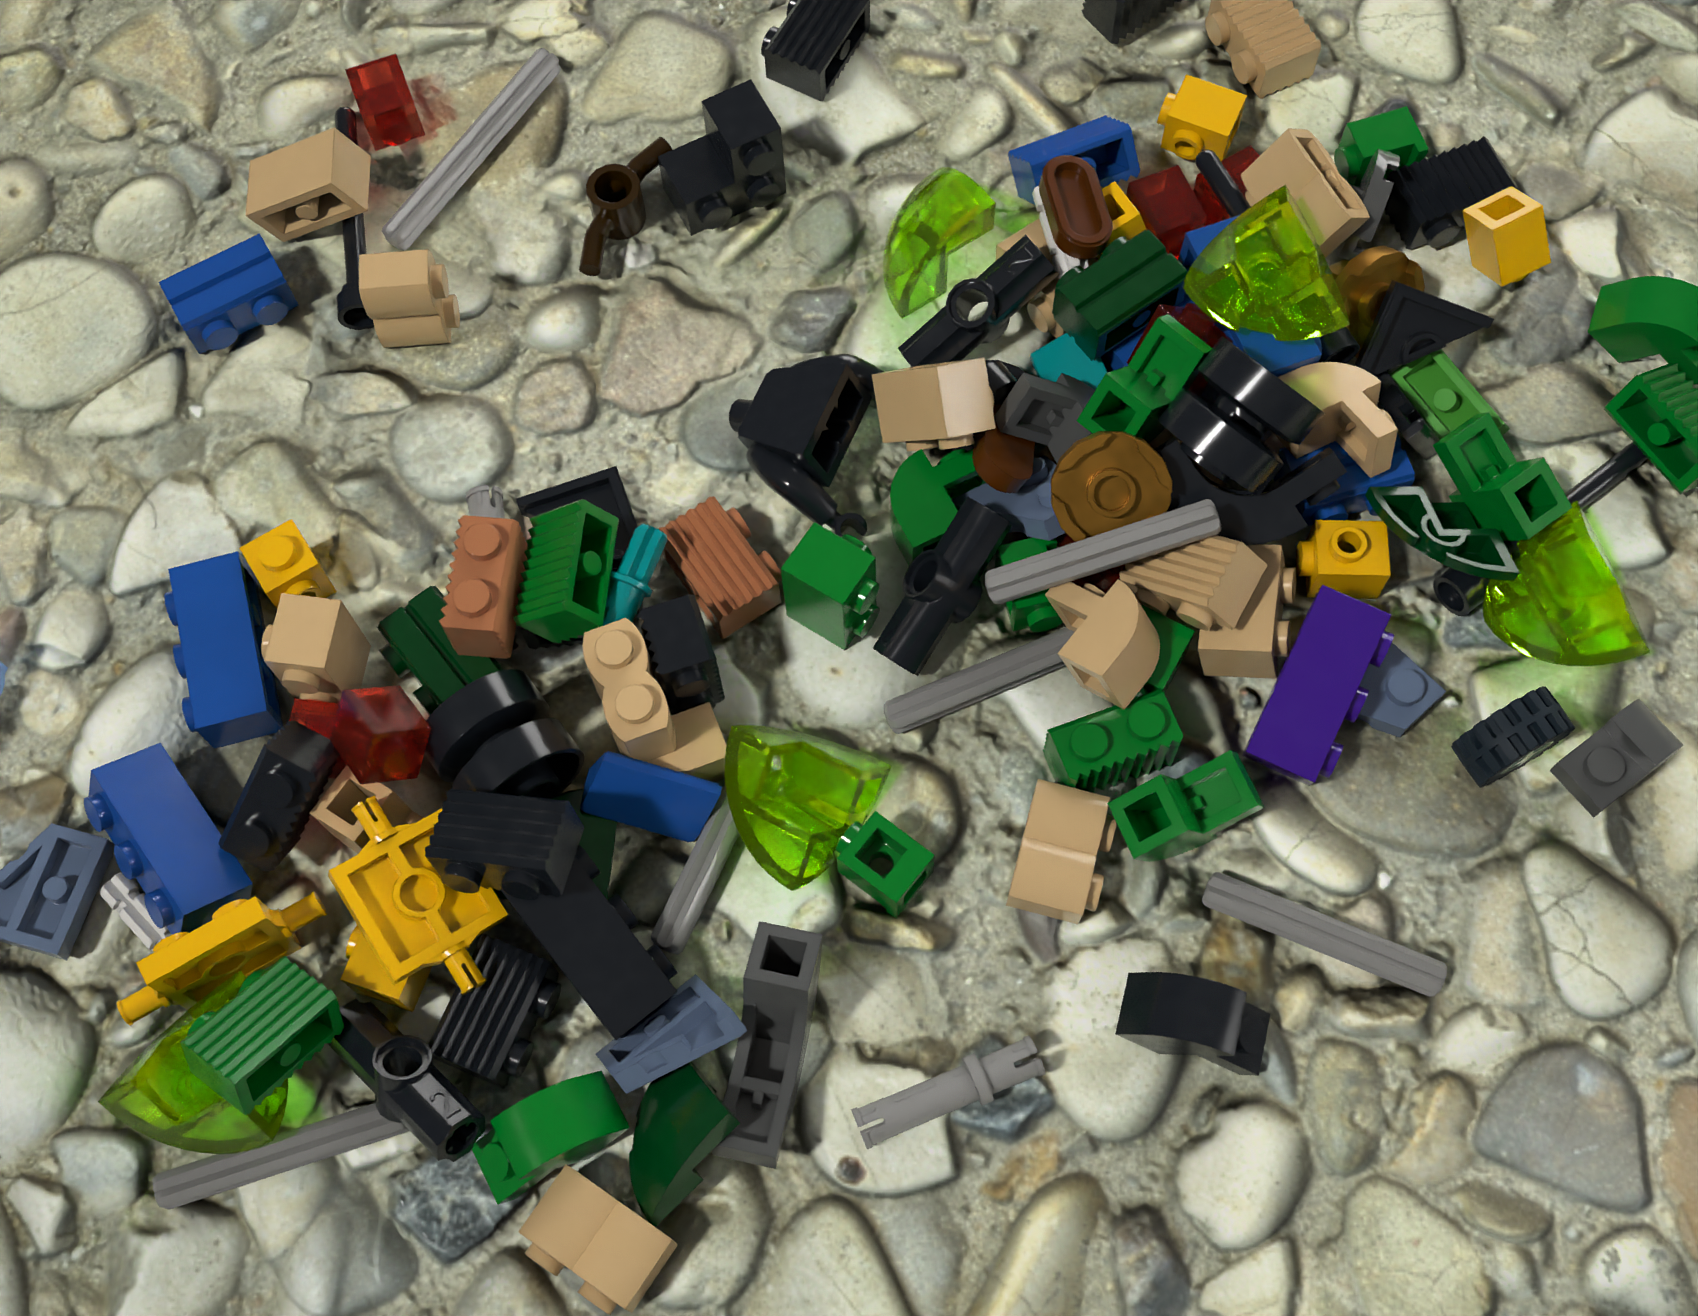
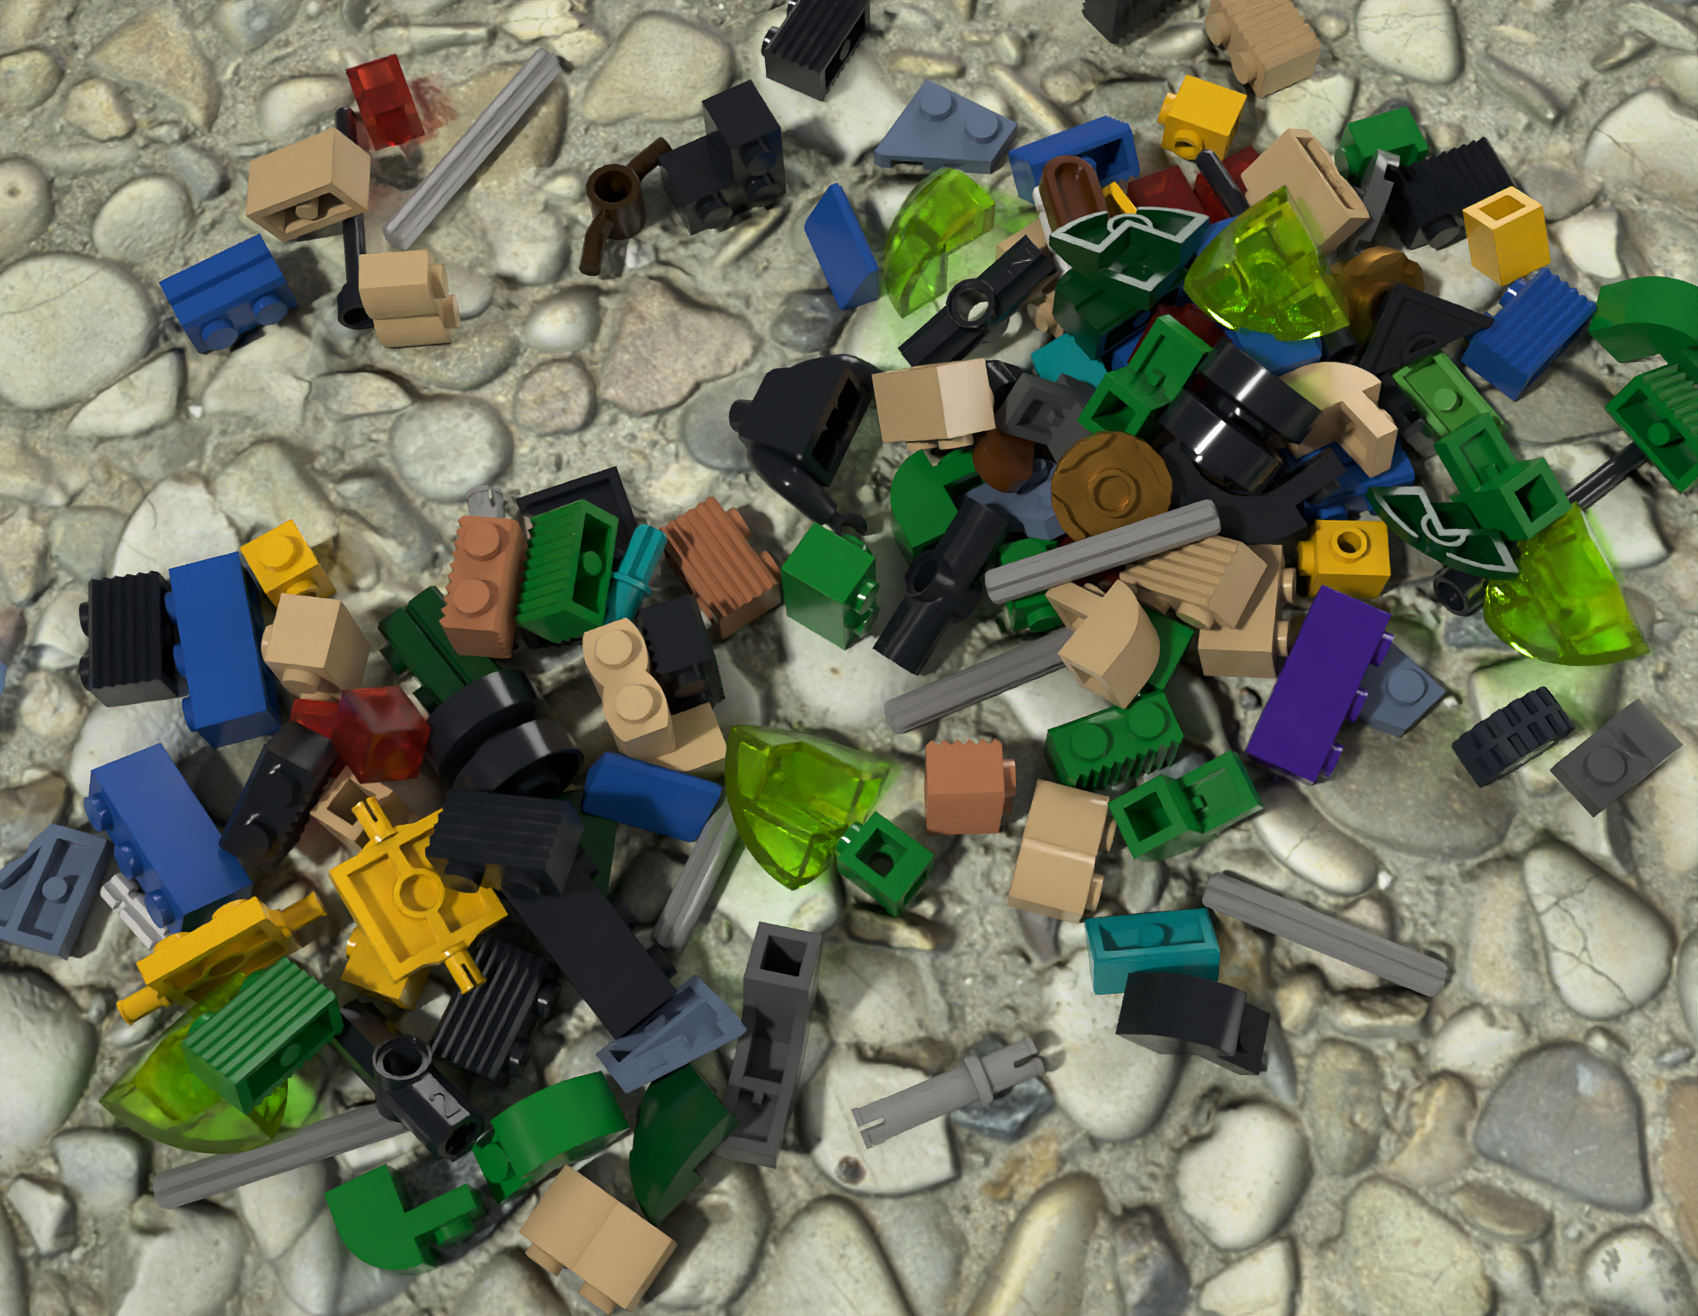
none -> black brick [79,571,179,707]
none -> green brick [324,1164,489,1275]
none -> blue slope [804,183,879,311]
none -> sand blue wing [874,79,1018,174]
none -> nougat brick [924,738,1016,835]
none -> dark green brick [1049,207,1210,311]
none -> teal slope [1084,908,1220,995]
none -> blue brick [1461,268,1597,402]

